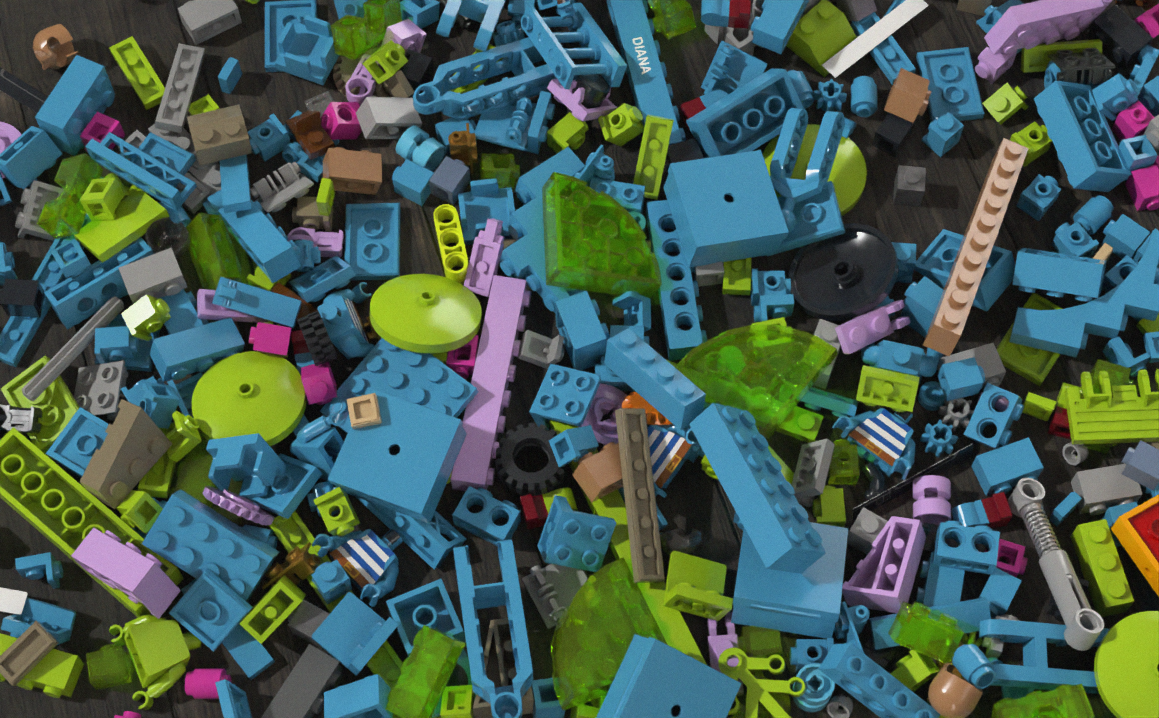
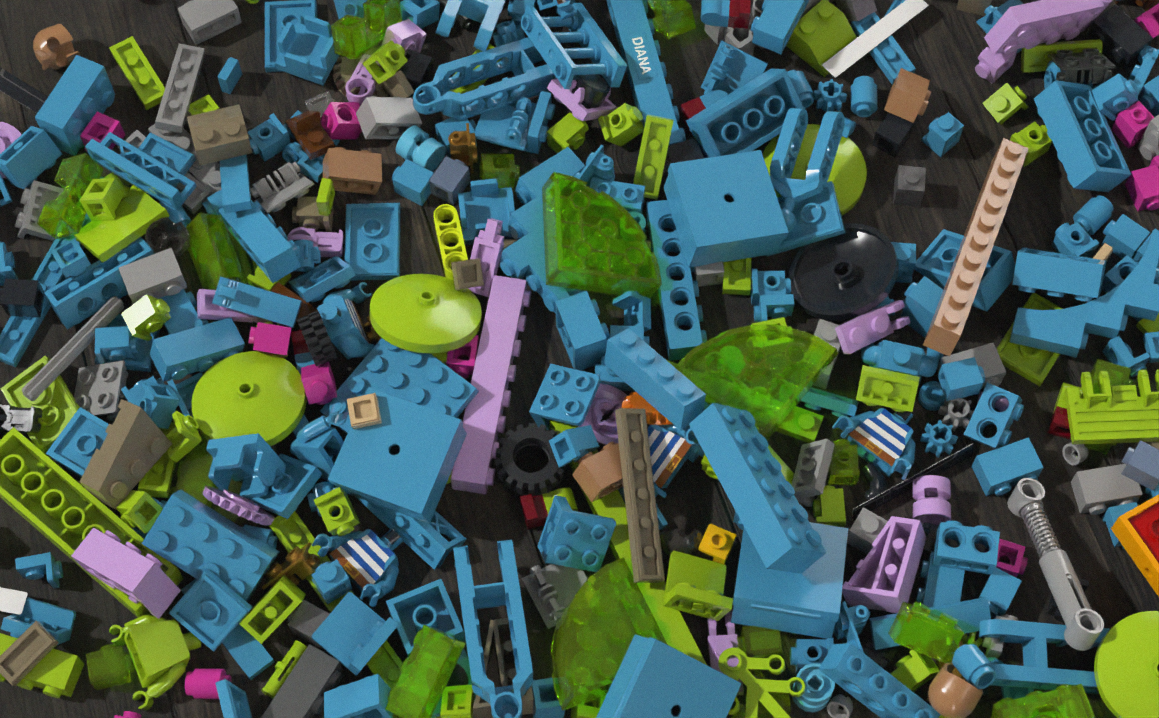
dark azure brick [452,486,521,546] -> none
light grey bracket [518,330,565,369] -> none
dark azure tile [916,47,984,122] -> none
leg [951,492,1012,529] -> none
dark azure brick [1017,174,1061,221] -> none
lime tile [1022,392,1056,421] -> none
dark azure tile [1050,491,1082,527] -> none
lime brick [1070,519,1134,617] -> none
dark azure brick [1119,135,1158,180] -> none
none -> lime pin [261,640,307,699]
none -> dark tan tile [451,258,484,290]
none -> yellow bracket [698,524,736,565]

